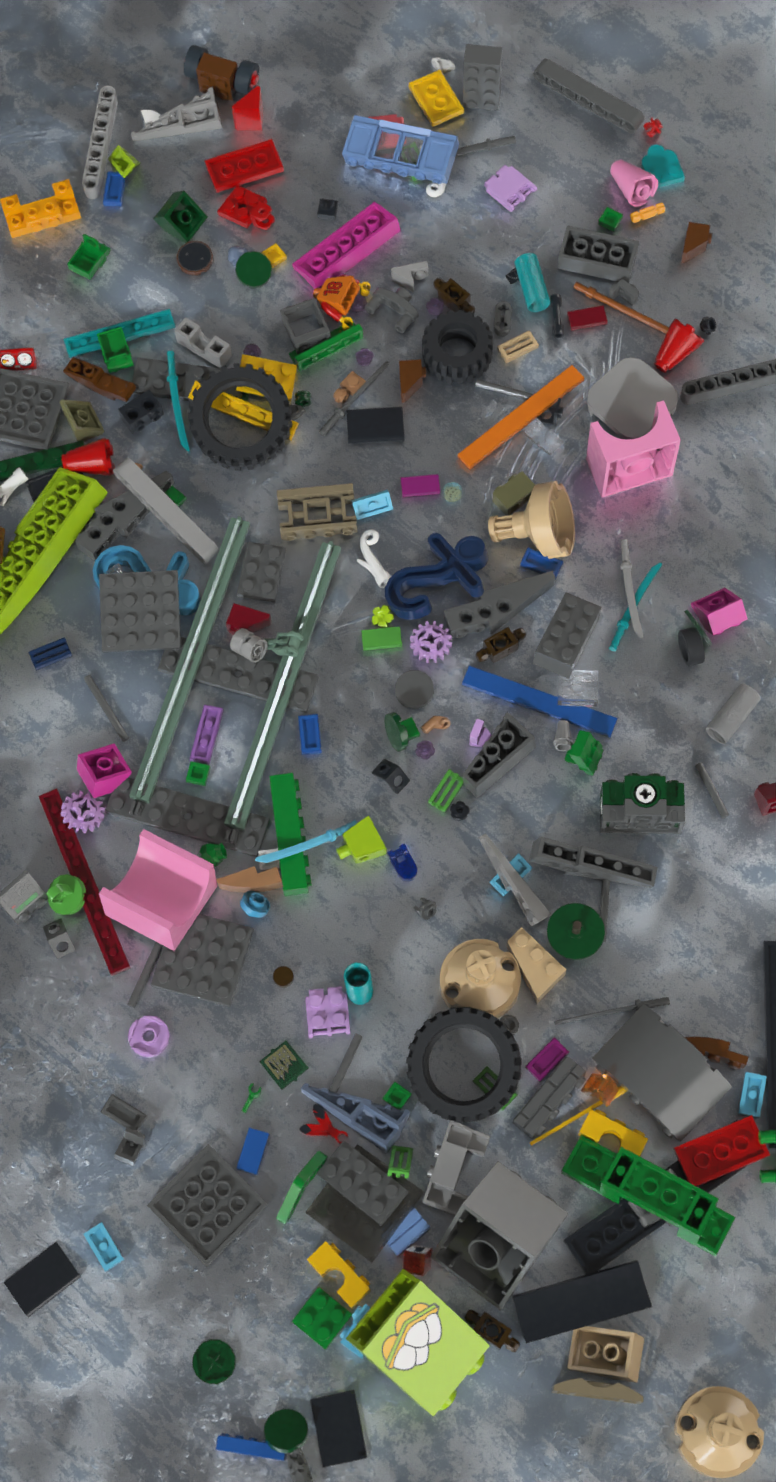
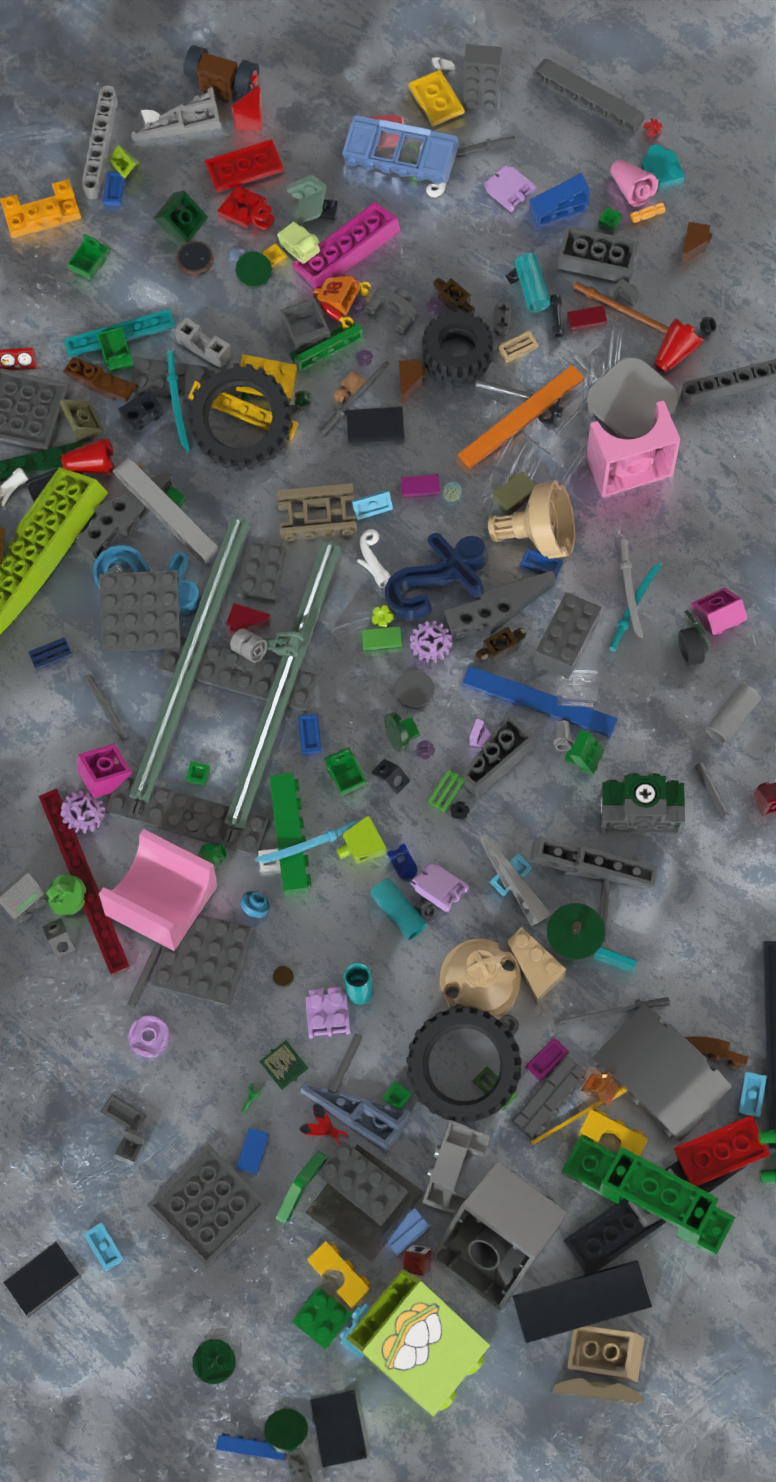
medium lavender tile [190,704,224,765] -> none
medium nougat slope [216,866,283,893] -> none
clear purple plate [243,343,261,357] -> none
bright green tile [387,1145,413,1179] -> none
light grey slope [391,261,429,292] -> none
medium nougat arm [421,716,451,734] -> none
dark brown piece [464,1309,520,1353] -> none
tan piece [674,1386,764,1478] -> none
none -> yellowish green hinge [277,222,320,264]
none -> sand green bracket [286,174,327,225]
none -> green piece [323,747,367,796]
none -> teal piece [370,878,427,940]
none -> lavender plate [411,863,469,912]
none -> blue wedge [529,173,590,227]
none -> teal tile [594,947,637,972]

